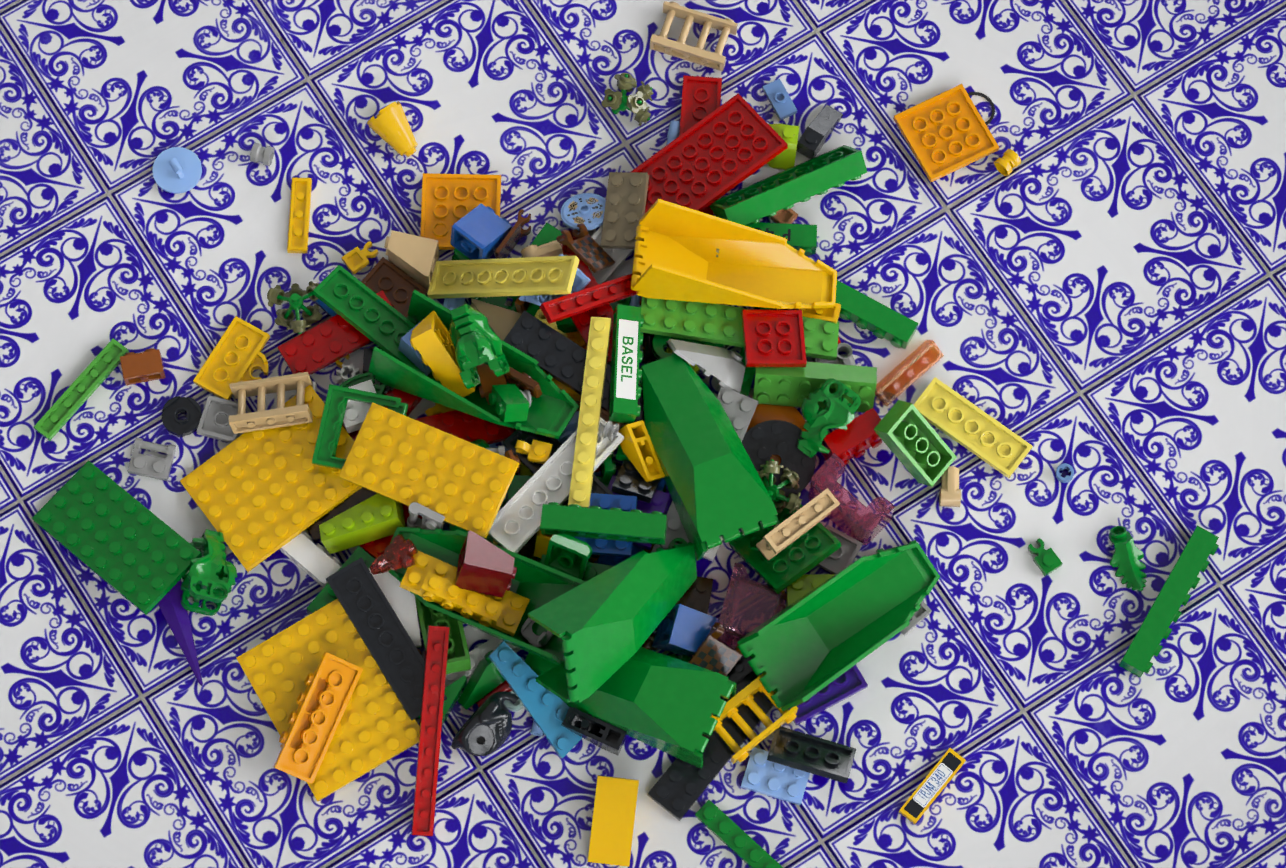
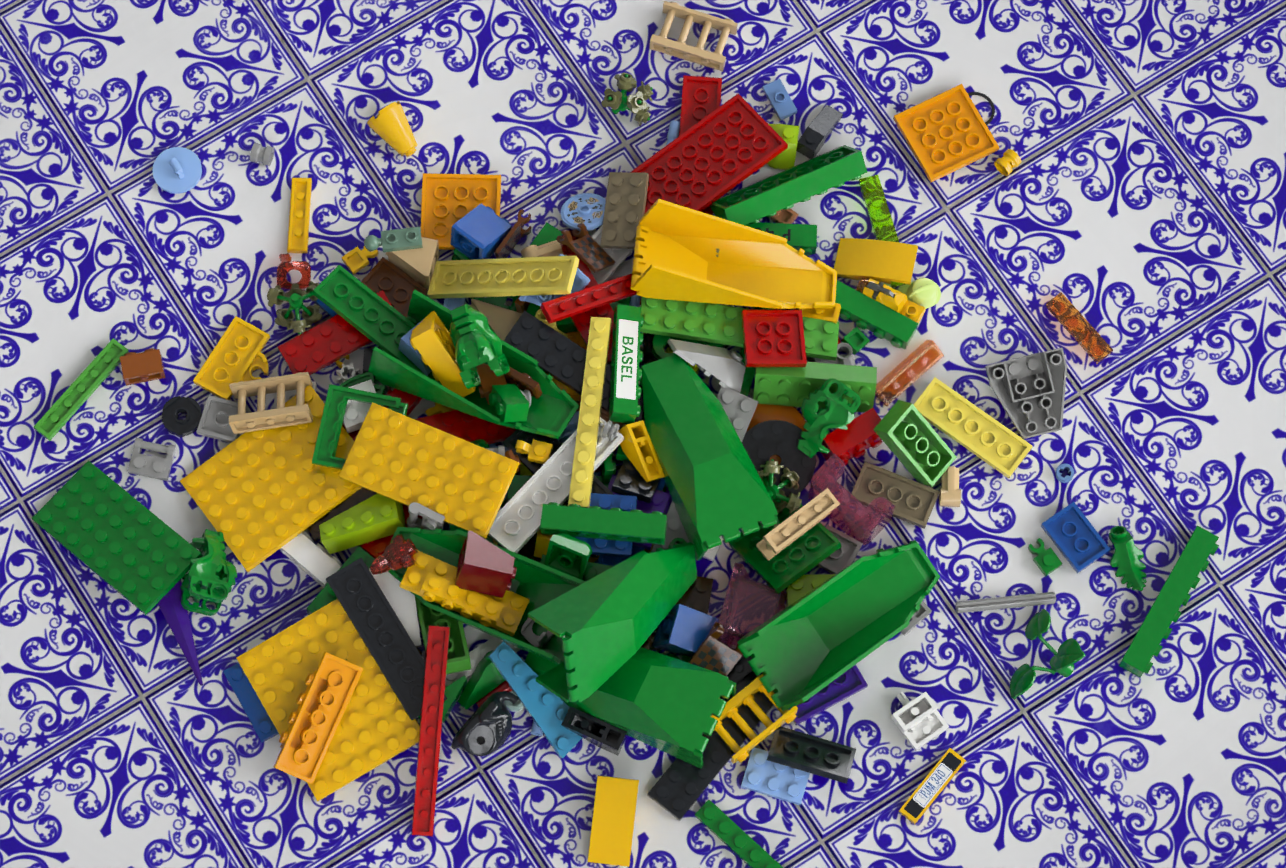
none -> blue plate [223,663,279,743]
none -> clear red piece [277,253,311,289]
none -> sand green plate [364,227,423,252]
none -> yellow slope [834,238,918,285]
none -> green plate [841,327,870,355]
none -> dark tan plate [850,462,940,529]
none -> yellow plate [857,278,926,323]
none -> clear neon green plate [859,175,905,288]
none -> white plate [891,691,949,751]
none -> yellowish green piece [898,278,941,309]
none -> light grey axle [955,592,1056,613]
none -> light grey wedge [985,347,1067,439]
none -> green plant [1010,609,1085,700]
none -> blue plate [1041,502,1111,574]
none -> clear orange plate [1045,292,1113,364]

